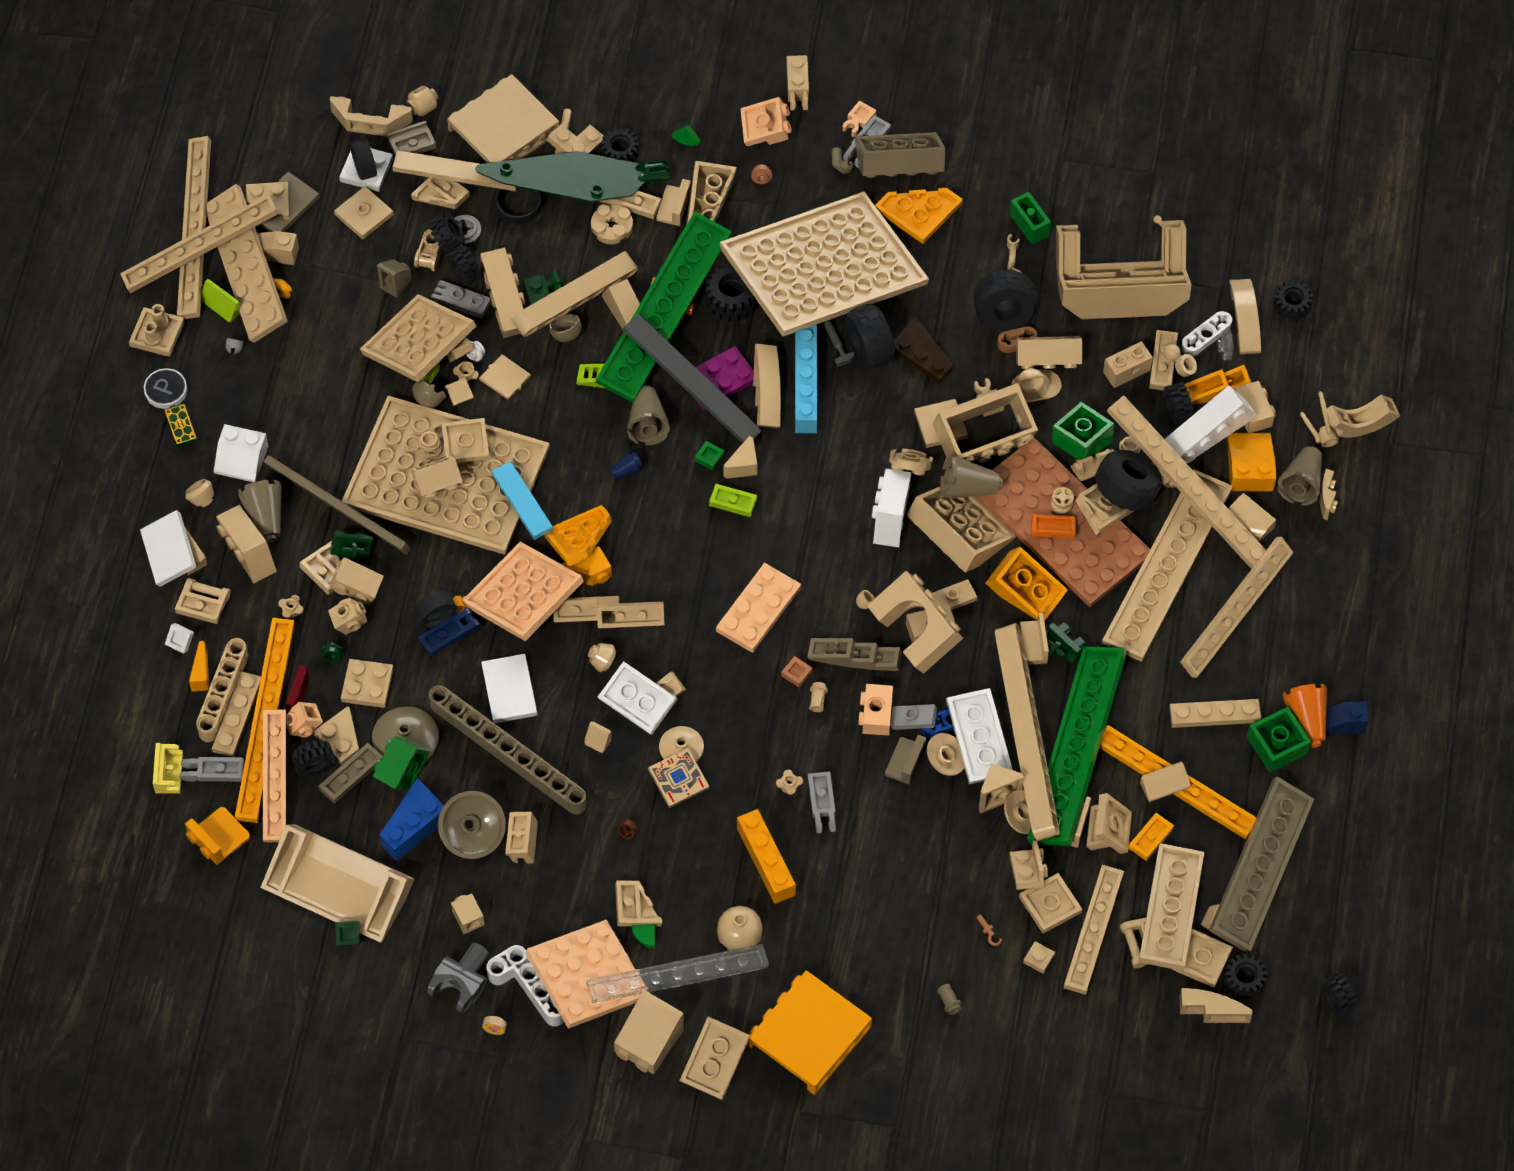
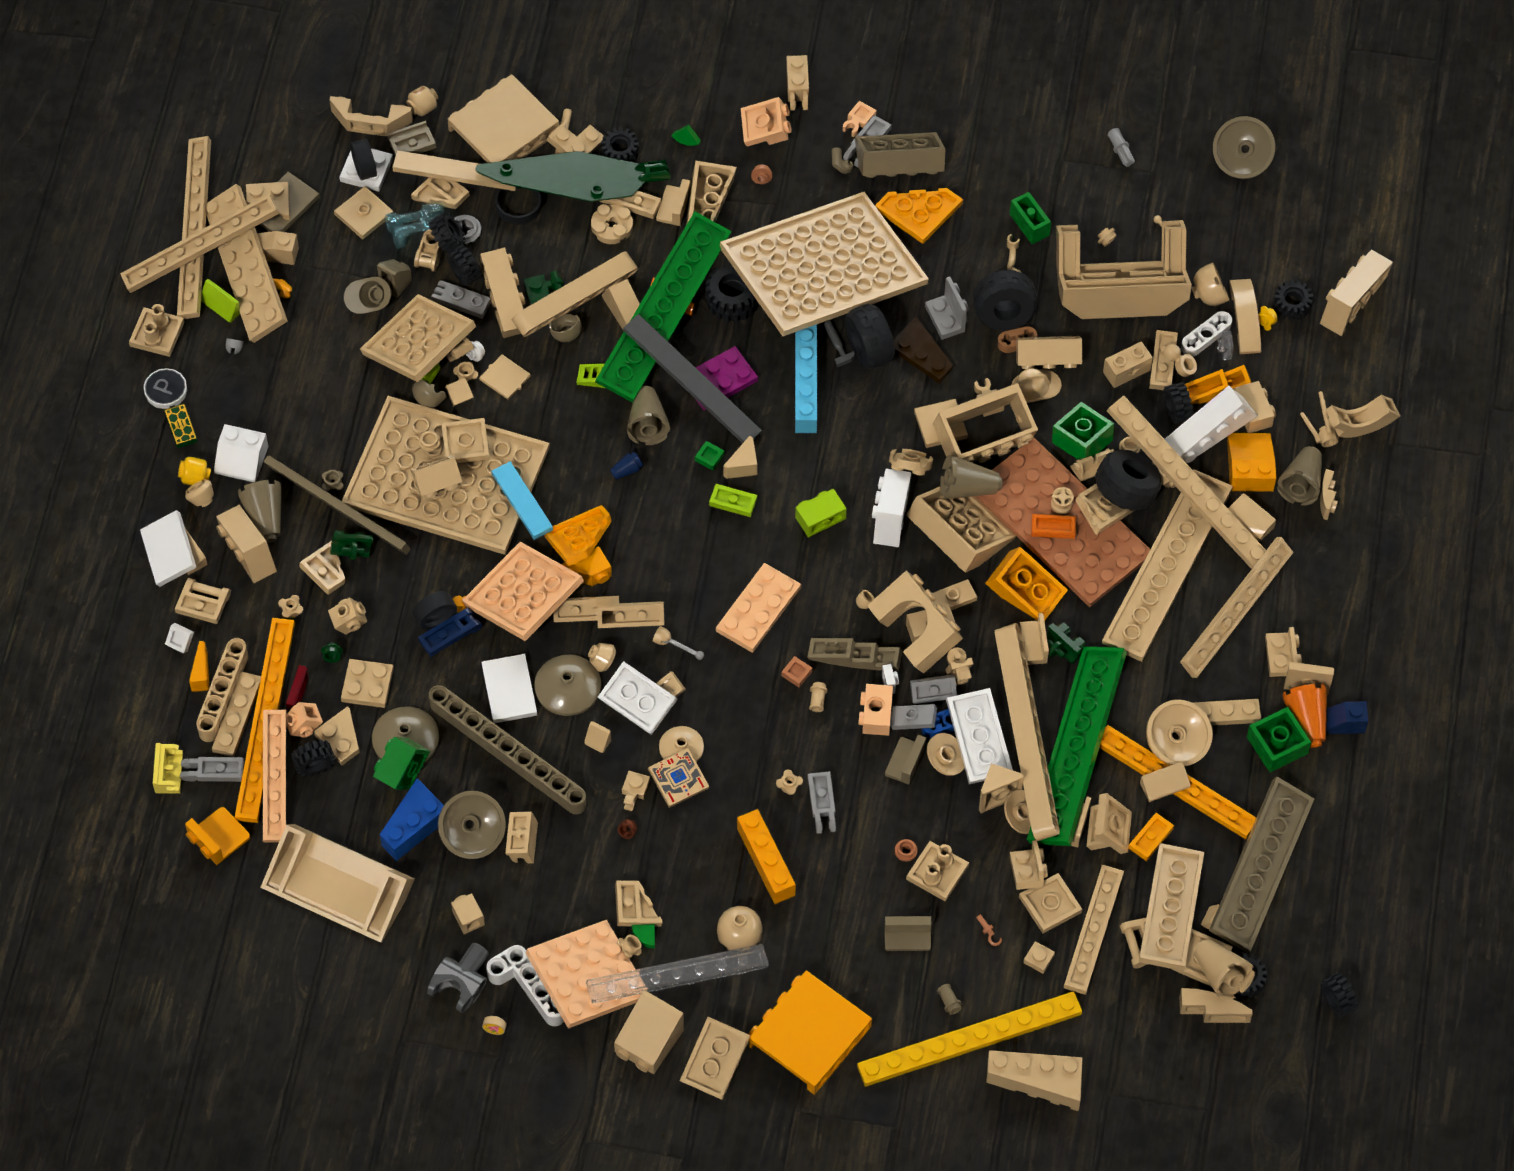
dark tan plate [319,743,383,804] -> none
tan brick [329,557,383,605] -> none
dark green plate [335,921,361,946] -> none
tan slope [753,344,781,428] -> none
none -> yellow head [178,457,211,485]
none -> dark tan plate [322,470,344,491]
none -> dark tan piece [344,277,392,314]
none -> clear light blue piece [385,204,444,249]
none -> dark tan dish [535,655,601,716]
none -> tan plate [617,935,641,958]
none -> tan plate [622,771,650,811]
none -> hinge [653,626,704,660]
none -> lime brick [795,488,846,537]
none -> yellow plate [857,991,1082,1087]
none -> white plate [882,664,899,694]
none -> dark tan panel [884,916,931,951]
none -> nougat plate [895,839,917,862]
none -> tan plate [906,841,969,902]
none -> light grey plate [910,674,957,704]
none -> light grey bracket [925,277,969,340]
none -> tan hips [945,647,973,686]
none -> tan wedge [986,1050,1082,1111]
none -> tan plate [1098,228,1117,247]
none -> light grey axle [1107,128,1135,167]
none -> tan dish [1146,700,1213,766]
none -> tan cylinder [1191,263,1229,306]
none -> tan cone [1194,939,1255,1000]
none -> dark tan dish [1213,116,1276,179]
none -> yellow plate [1258,306,1277,331]
none -> tan bracket [1265,627,1301,677]
none -> tan plate [1284,662,1334,695]
none -> tan wedge [1320,249,1393,336]

